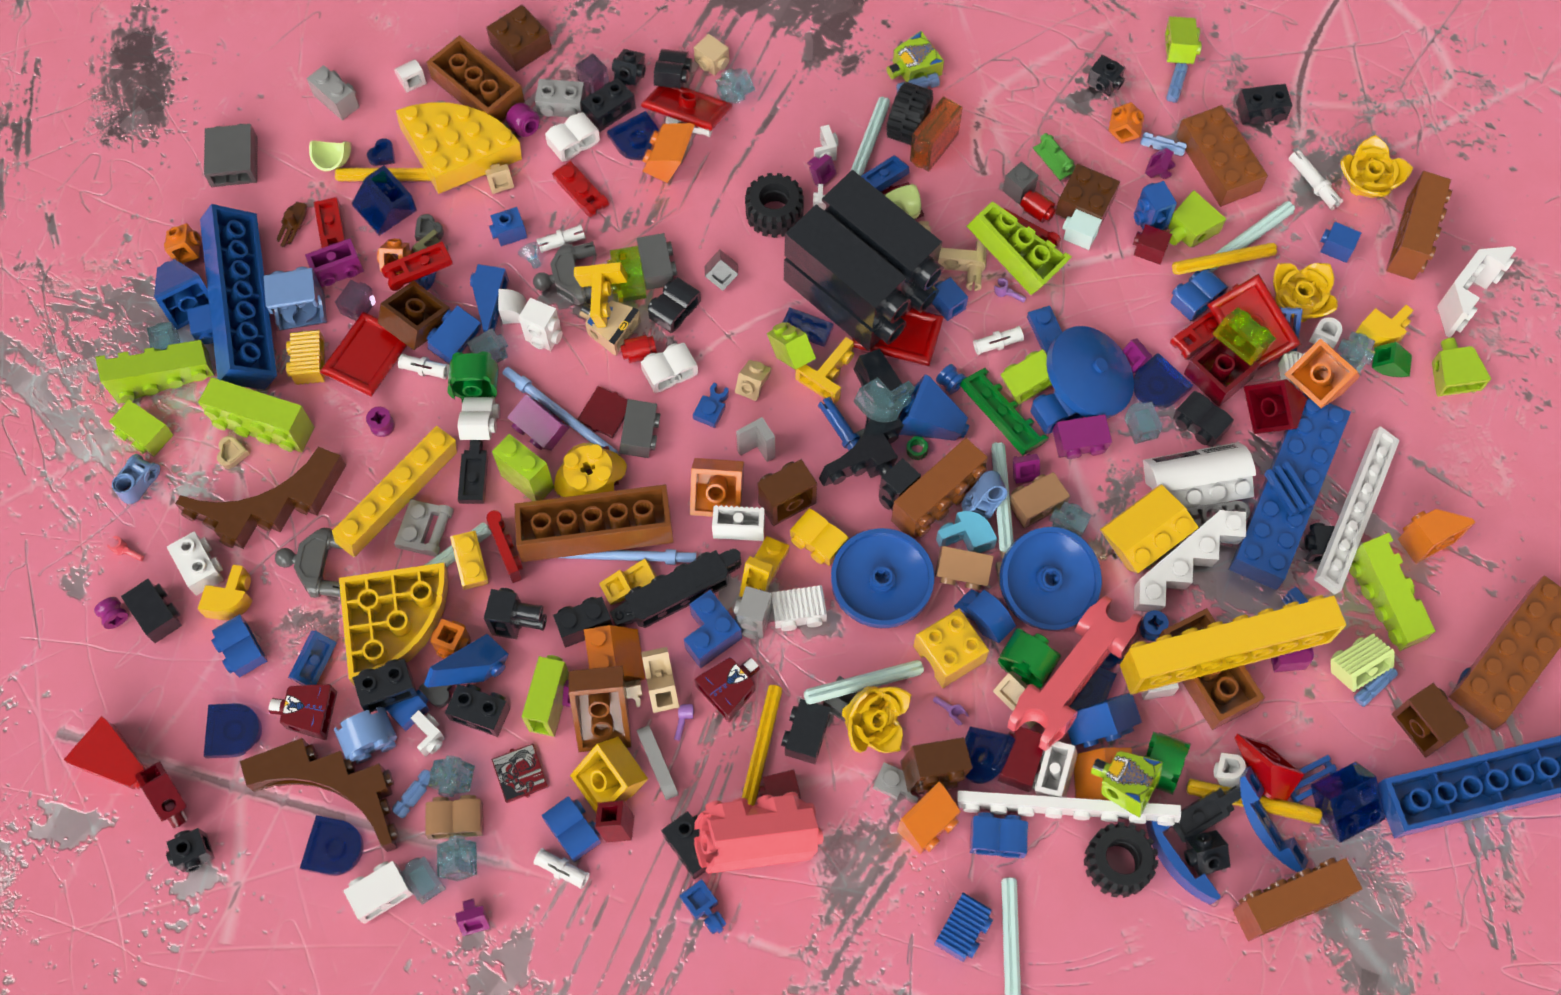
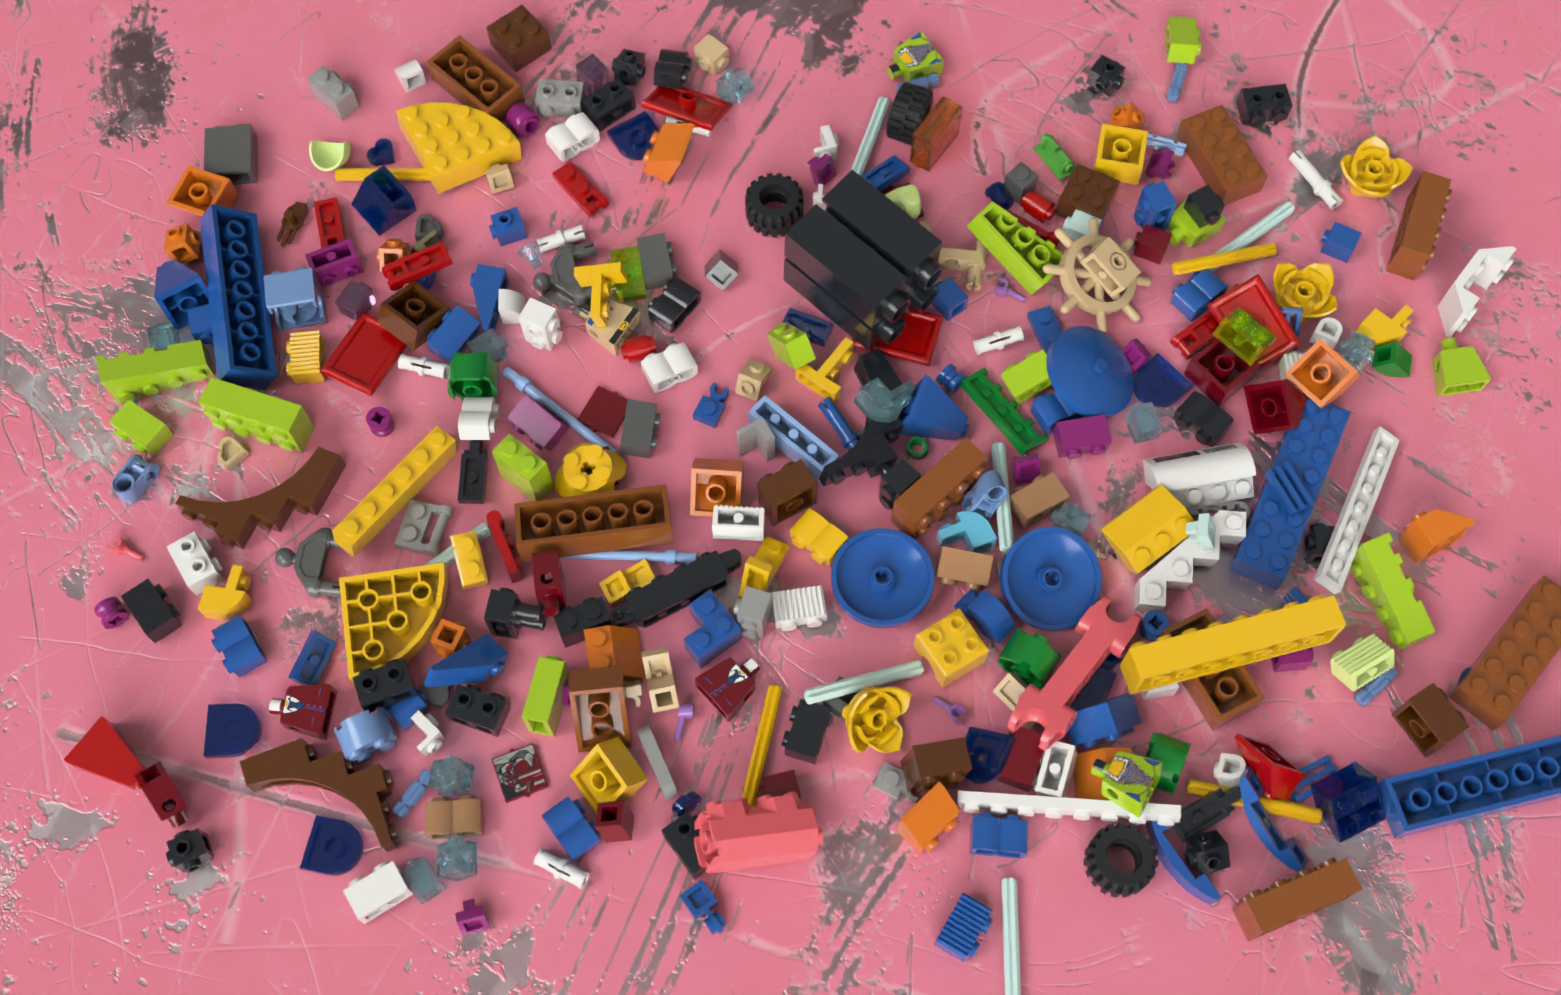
none -> orange slope [166,165,238,216]
none -> dark red torso [532,550,566,617]
none -> clear blue tile [672,791,702,819]
none -> light blue brick [748,395,840,484]
none -> clear blue bush [985,182,1014,210]
none -> tan piece [1042,217,1152,333]
none -> yellow brick [1093,124,1148,185]
none -> black brick [1184,185,1225,228]
none -> light aqua tile [1185,513,1216,550]

